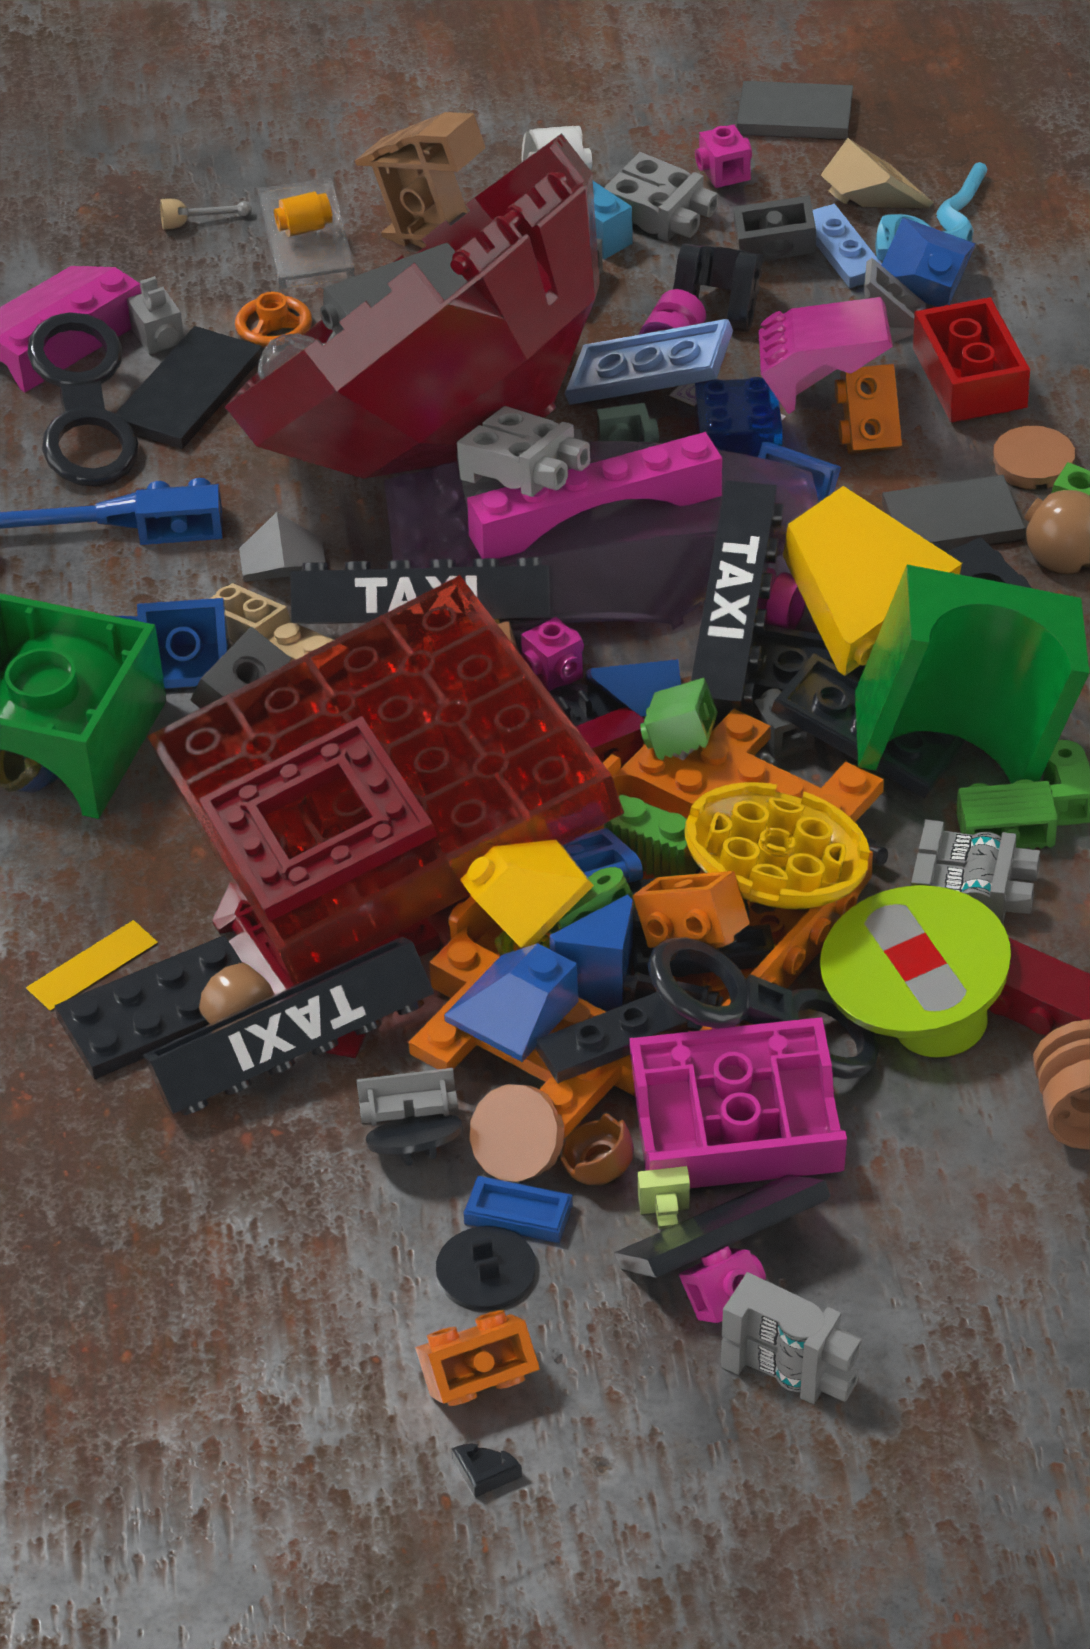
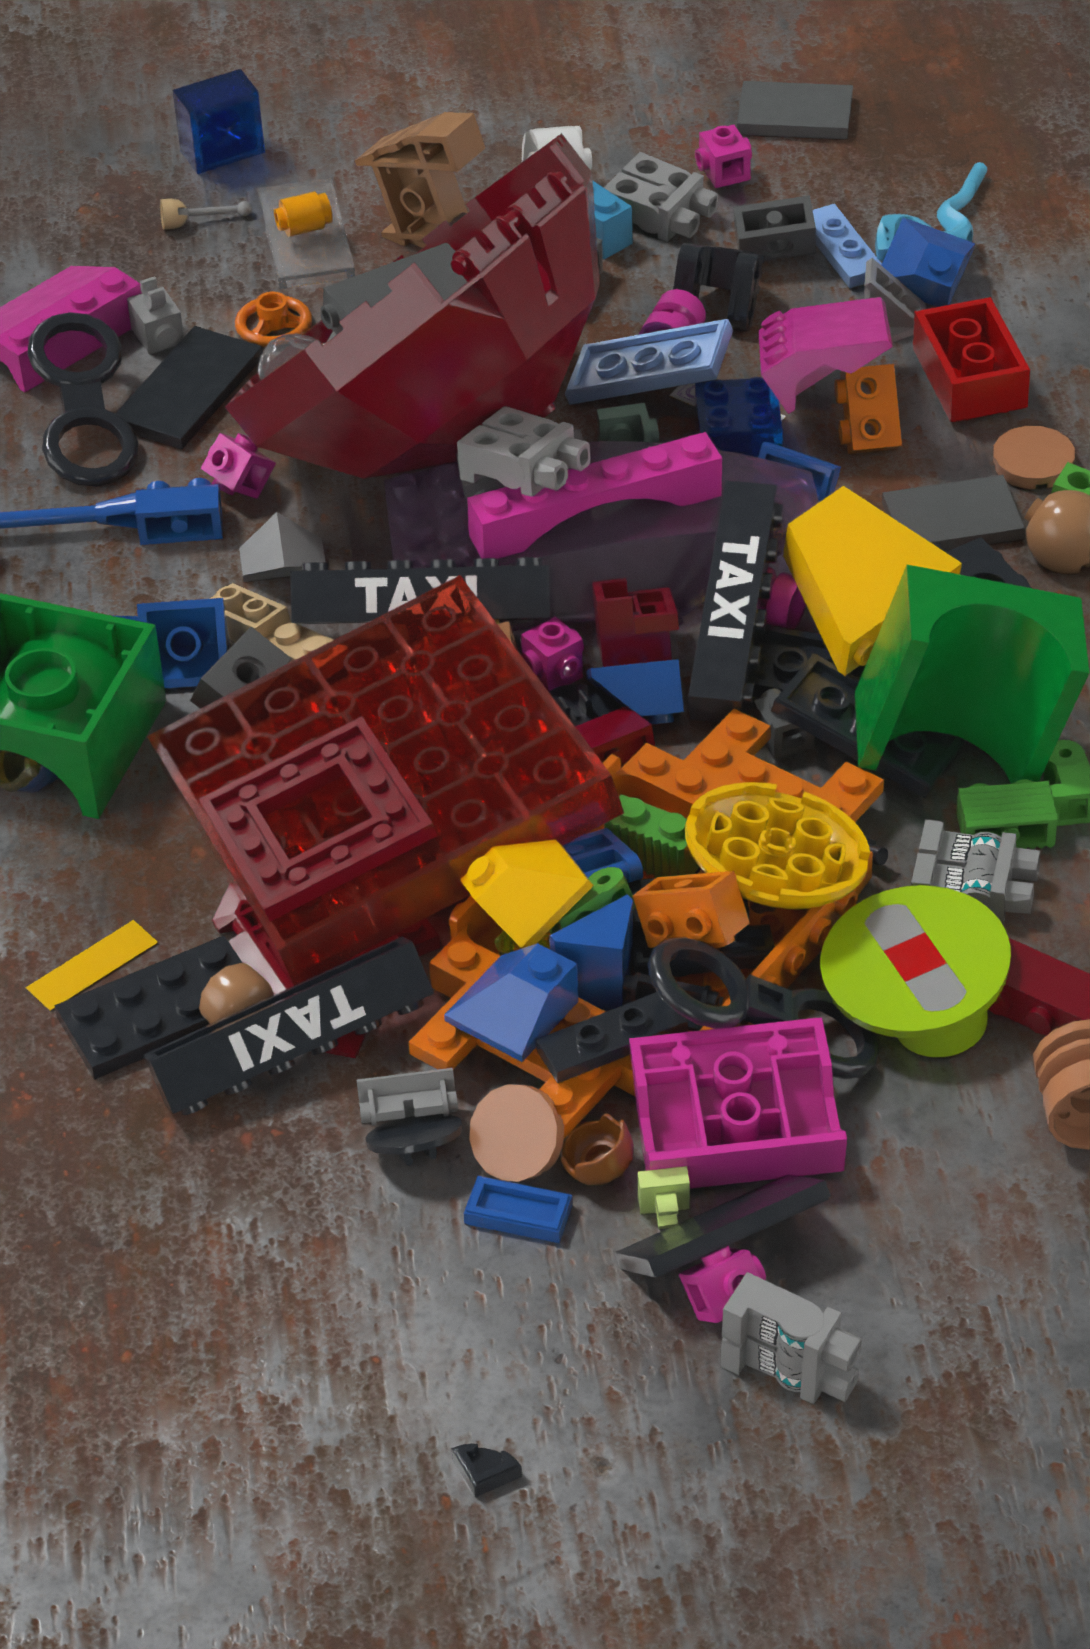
orange brick [415,1310,540,1406] -> none
black piece [436,1226,536,1311] -> none
bright green brick [640,678,718,760] -> none
tan slope [821,138,933,208] -> none
none -> clear blue brick [172,69,265,174]
none -> dark pink brick [201,433,276,499]
none -> dark red plate [592,578,679,667]

